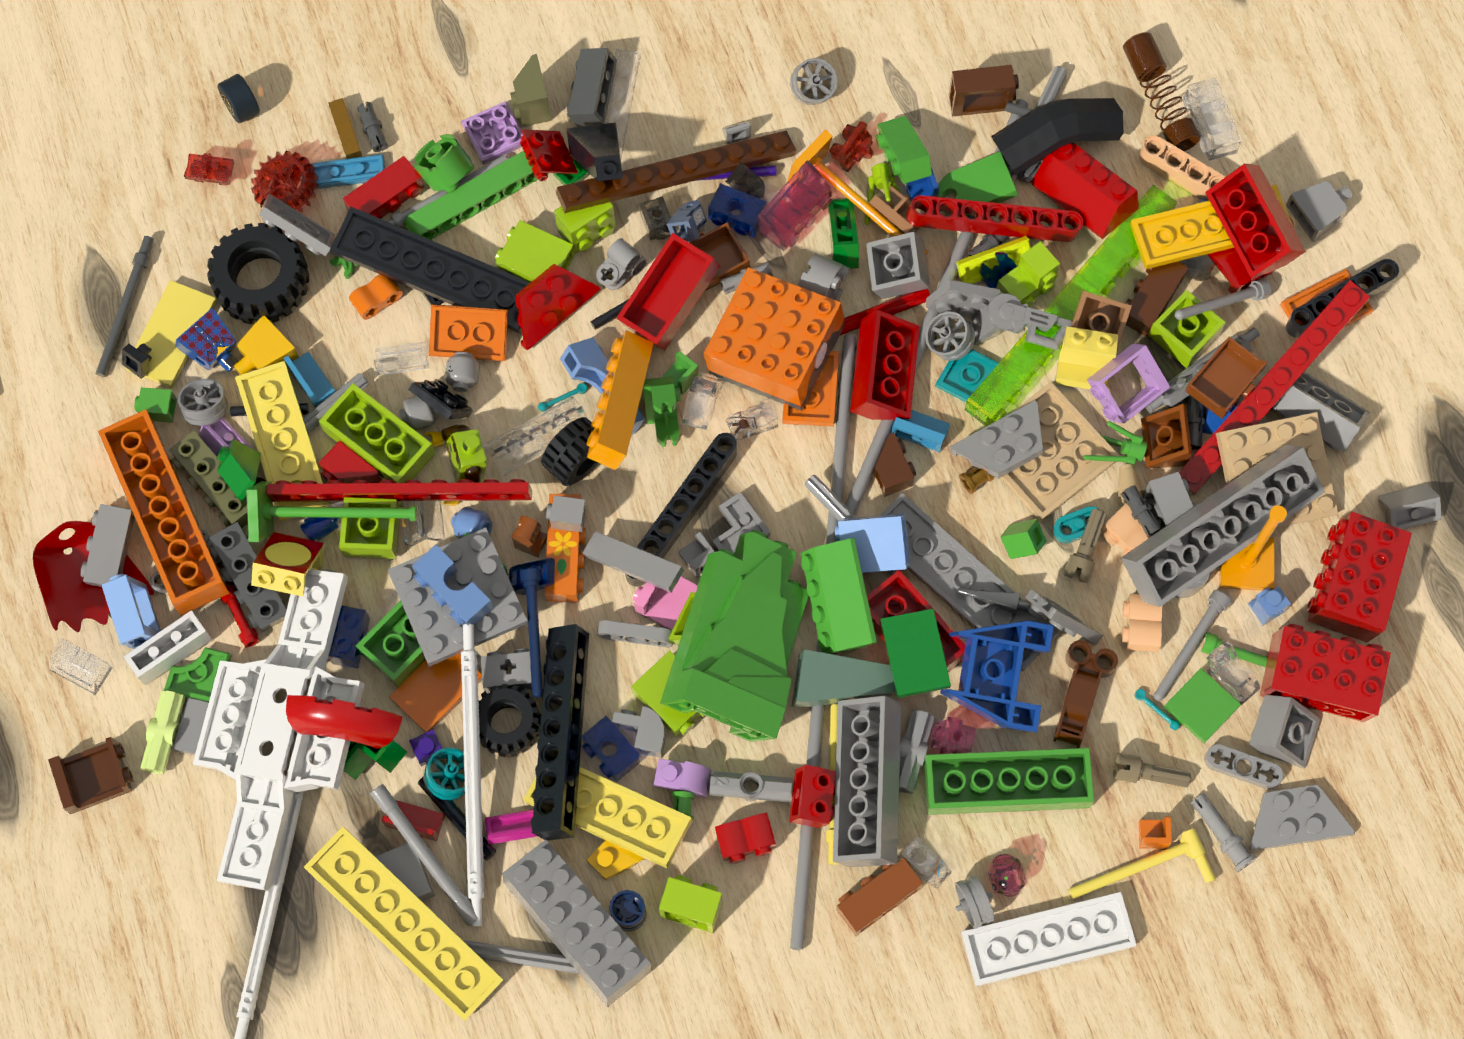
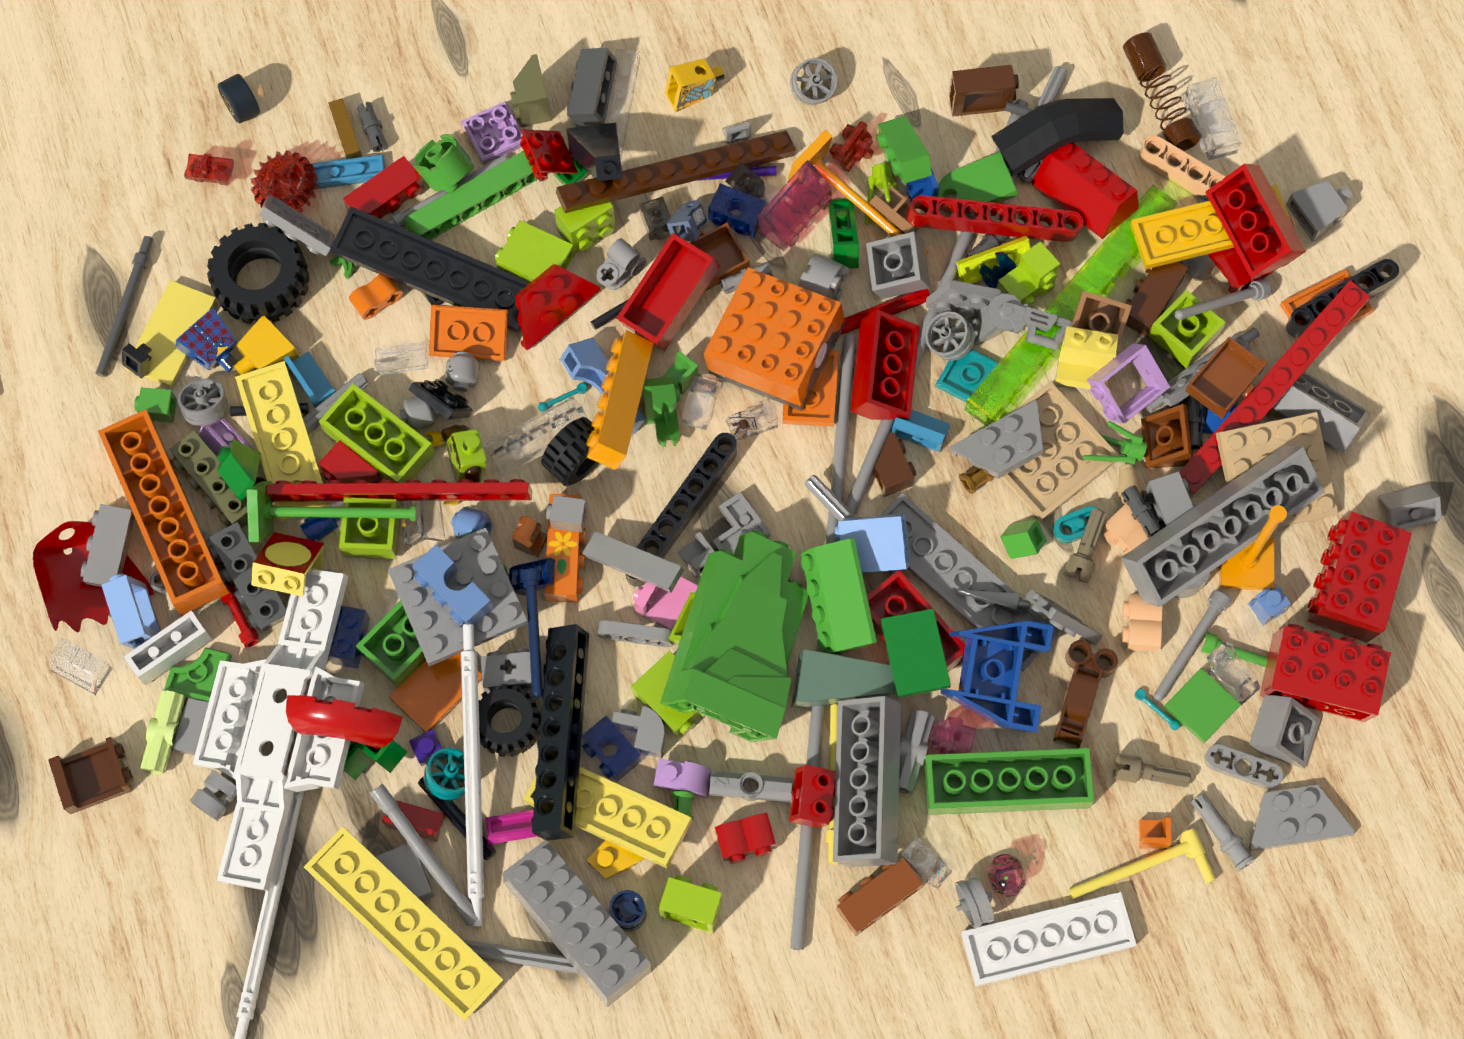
none -> light grey wheel [189,770,237,821]
none -> yellow torso [665,59,724,112]

